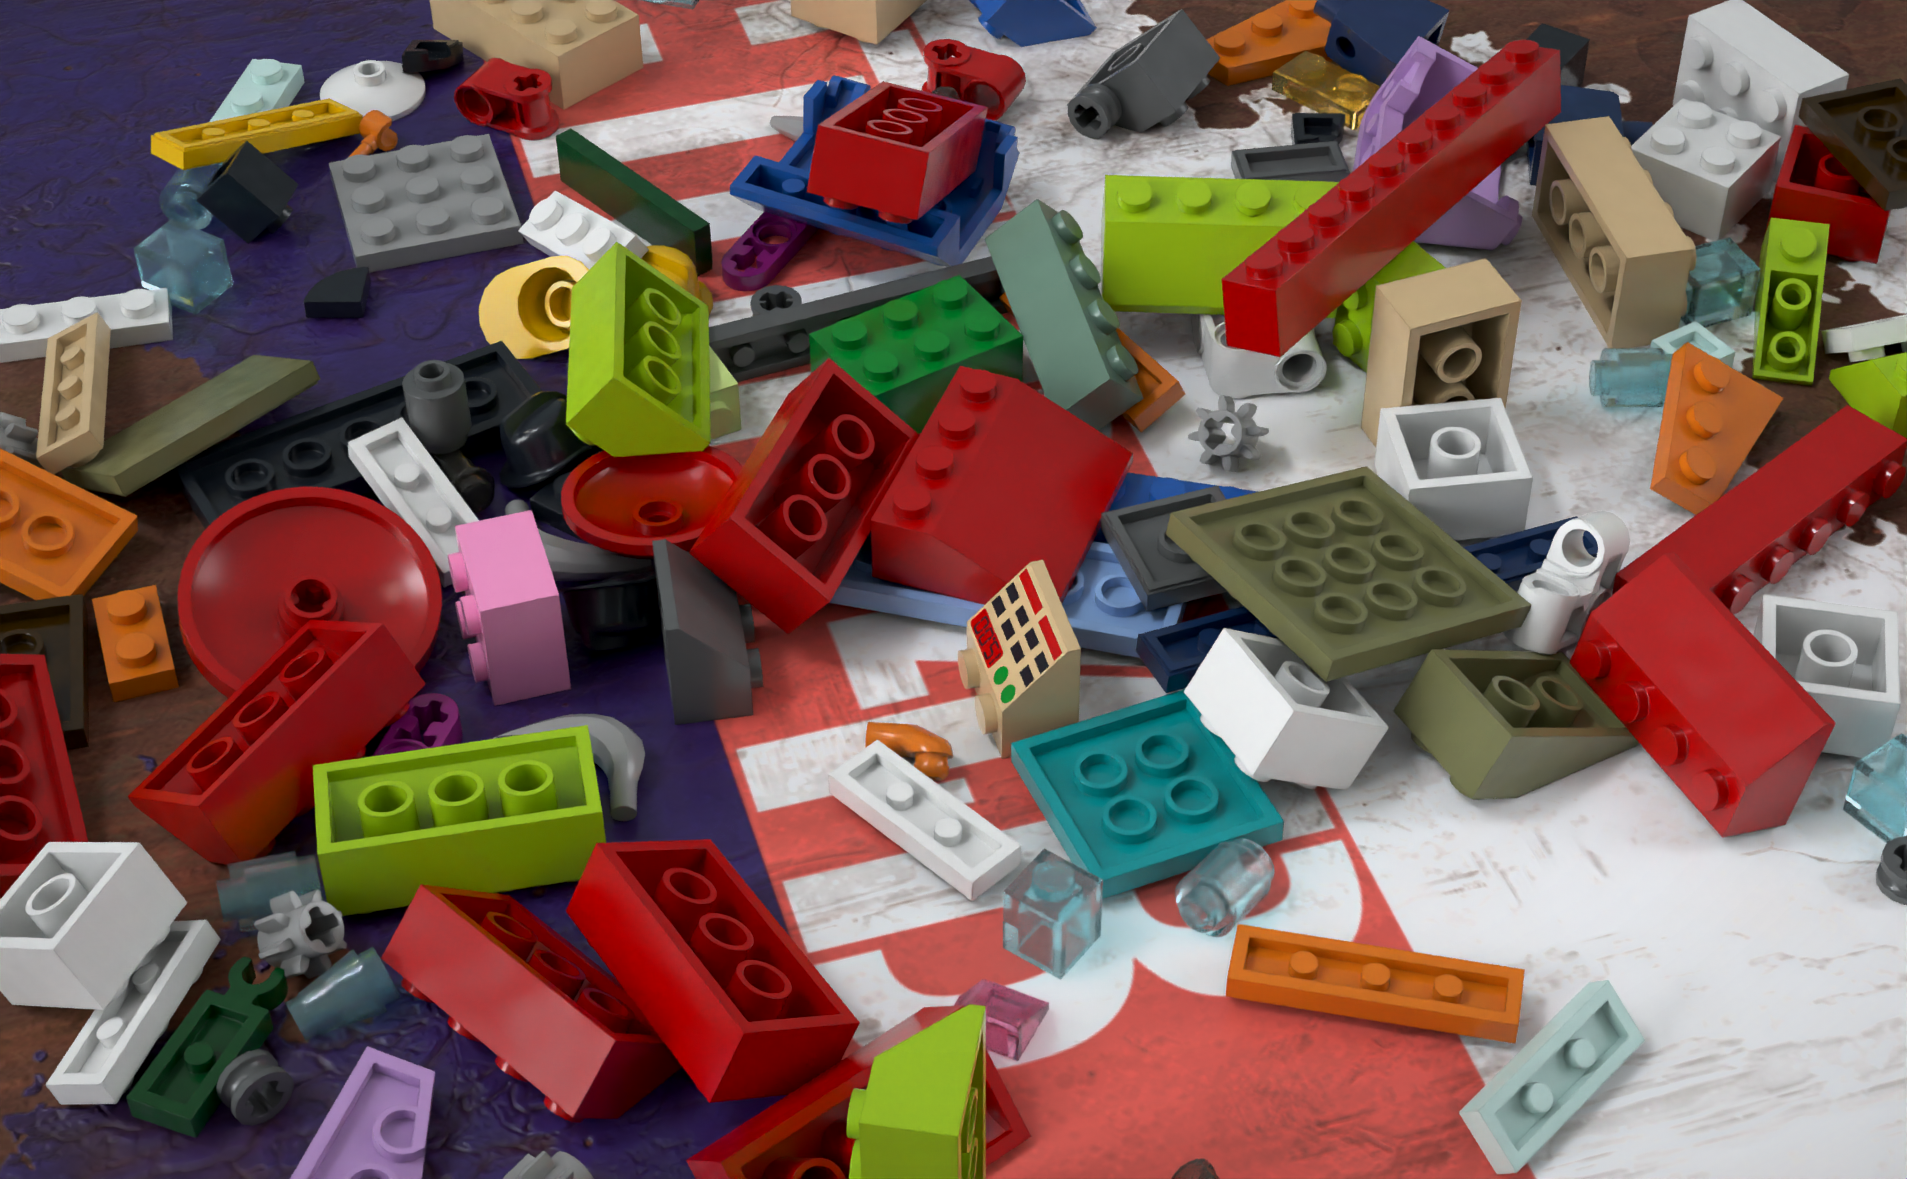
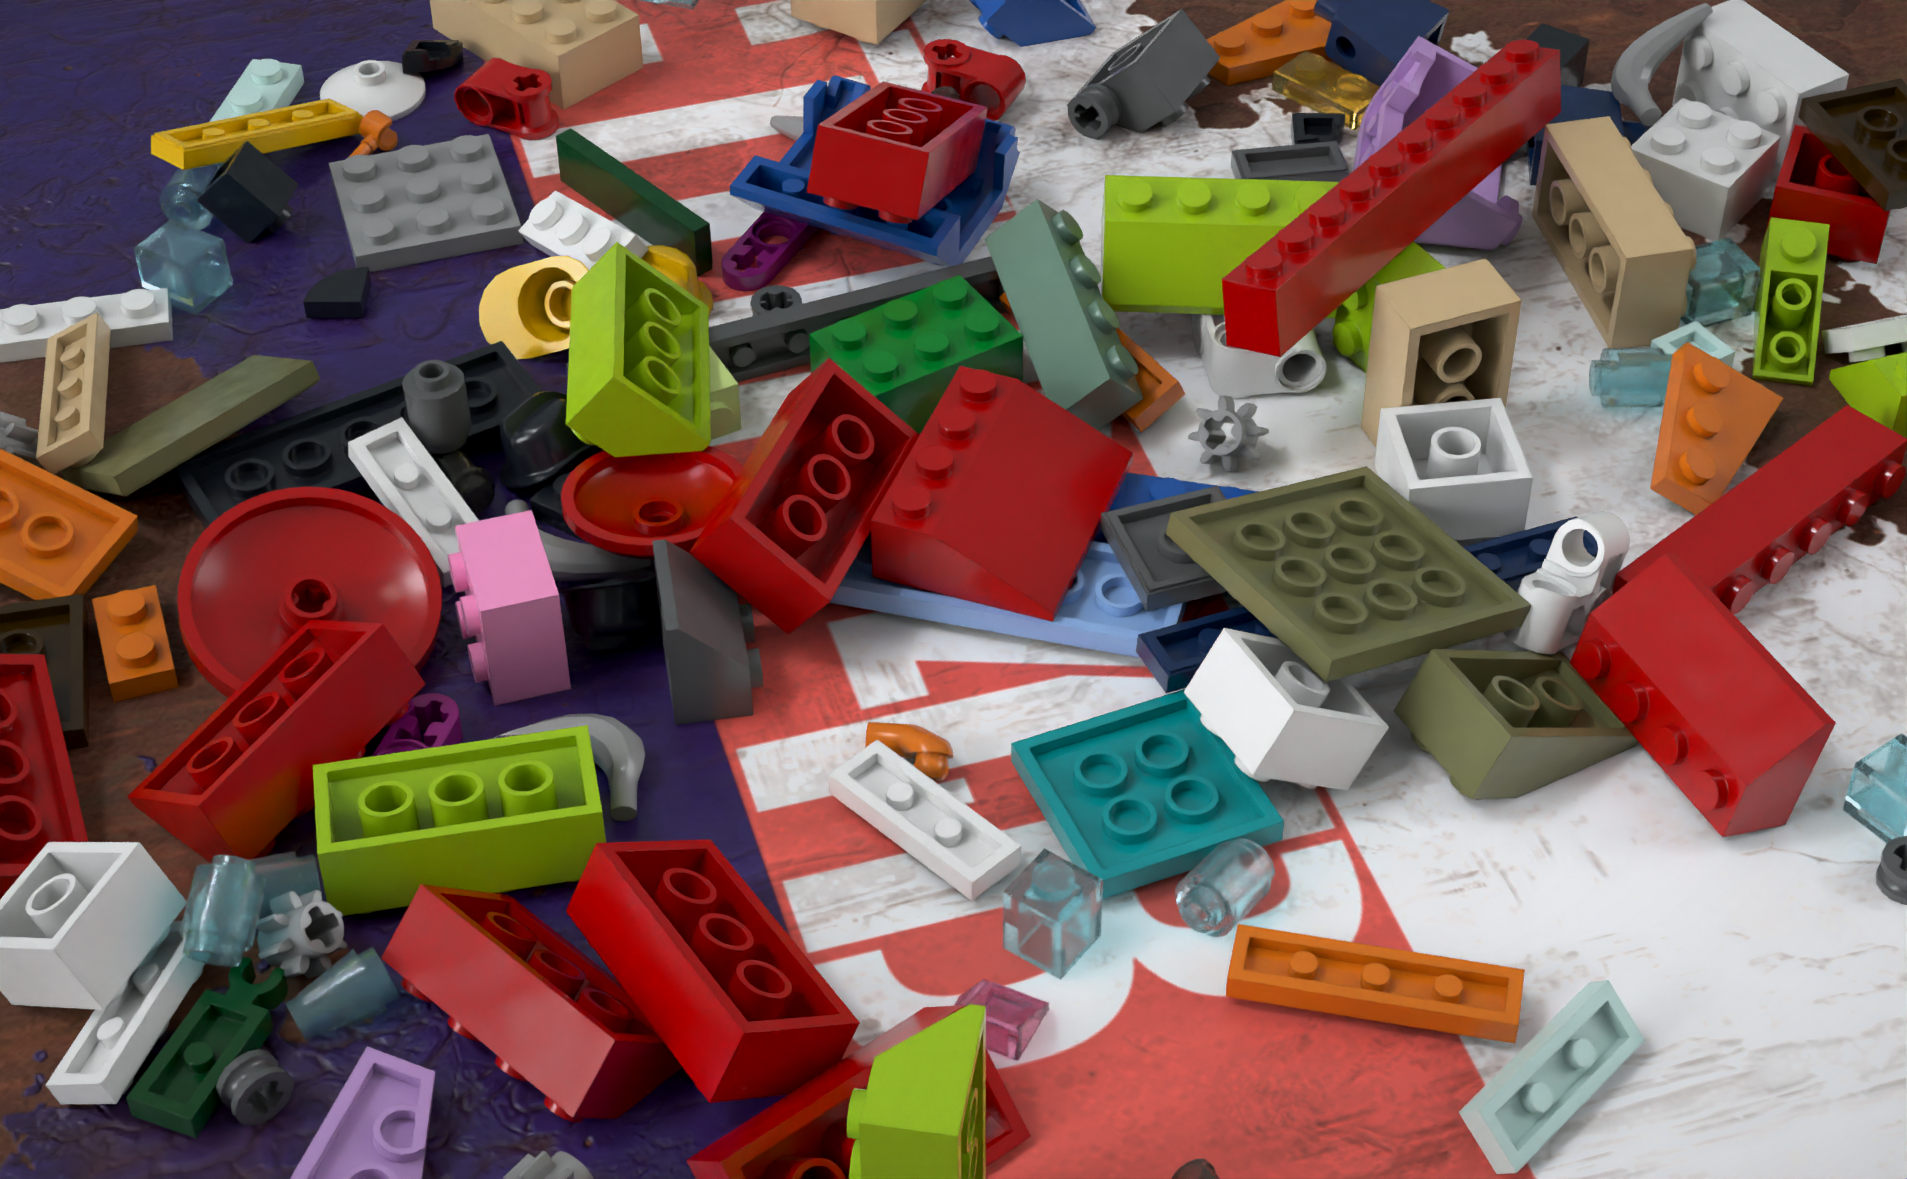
tan slope [958,560,1081,759] -> none
white brick [1753,594,1901,761] -> none
none -> clear light blue brick [179,855,267,967]
none -> light grey piece [1611,3,1713,126]

